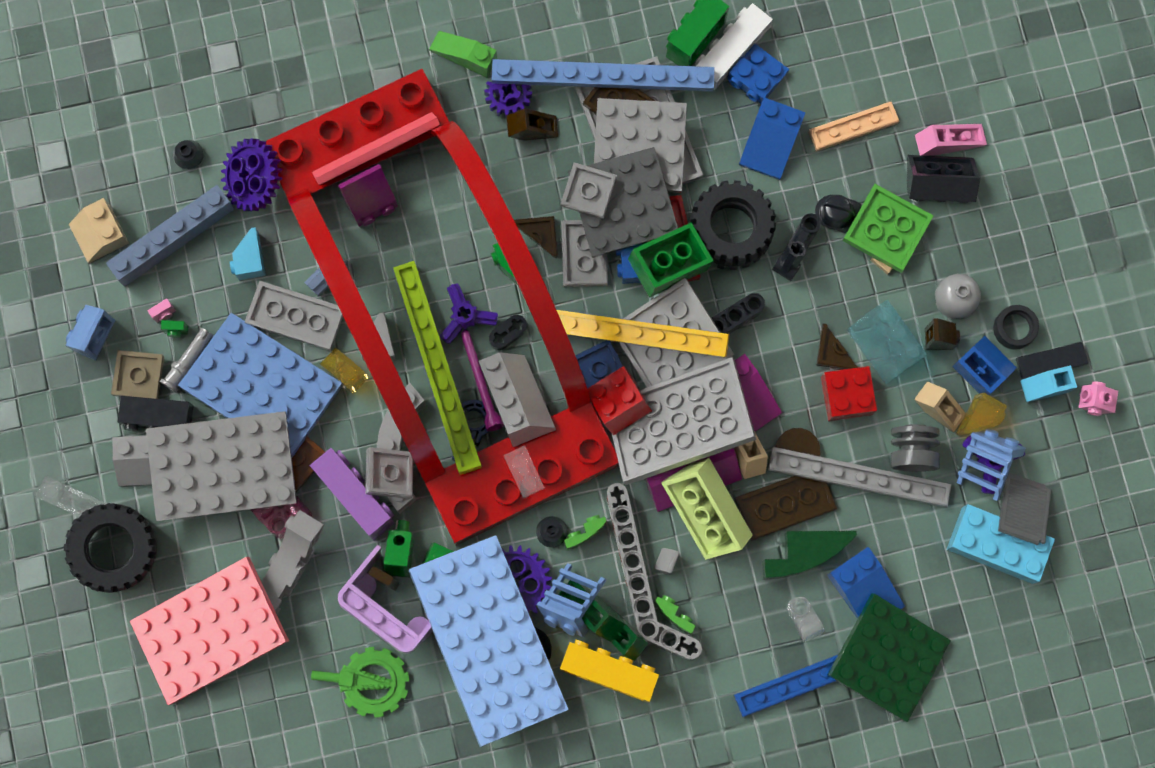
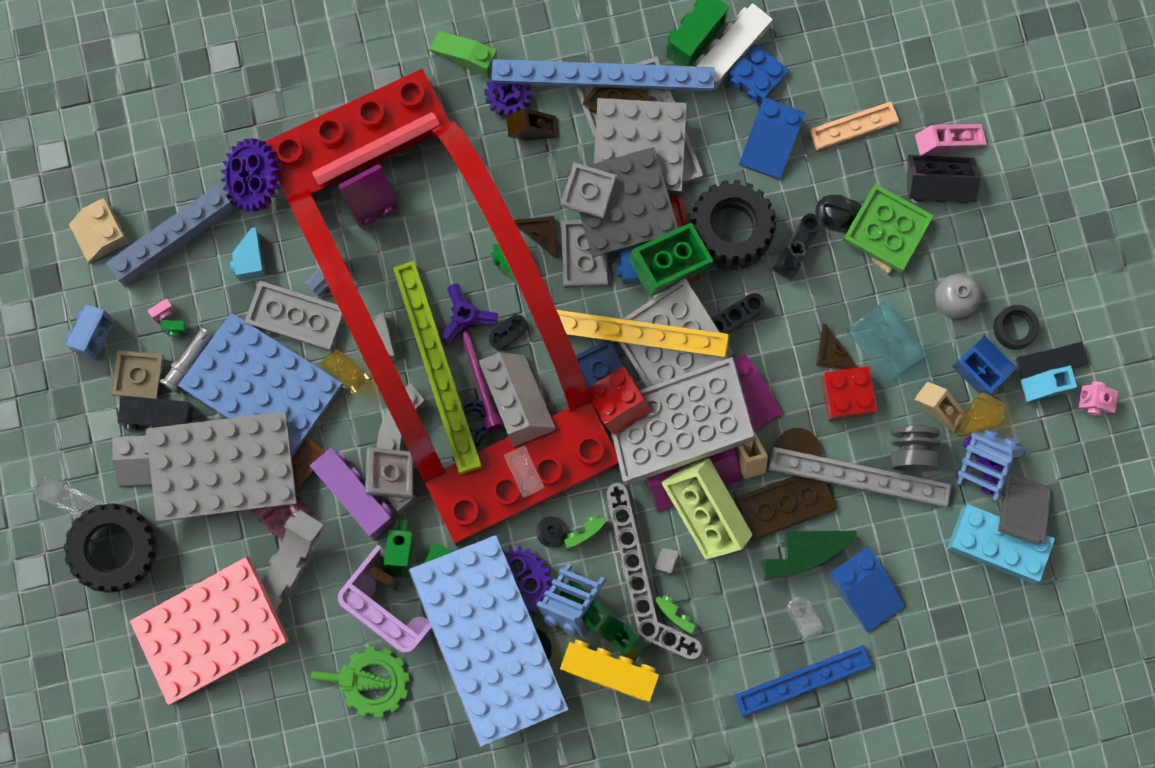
black cone [173,140,203,169] -> none
dark green plate [828,593,951,722] -> none
dark brown slope [925,318,960,350] -> none

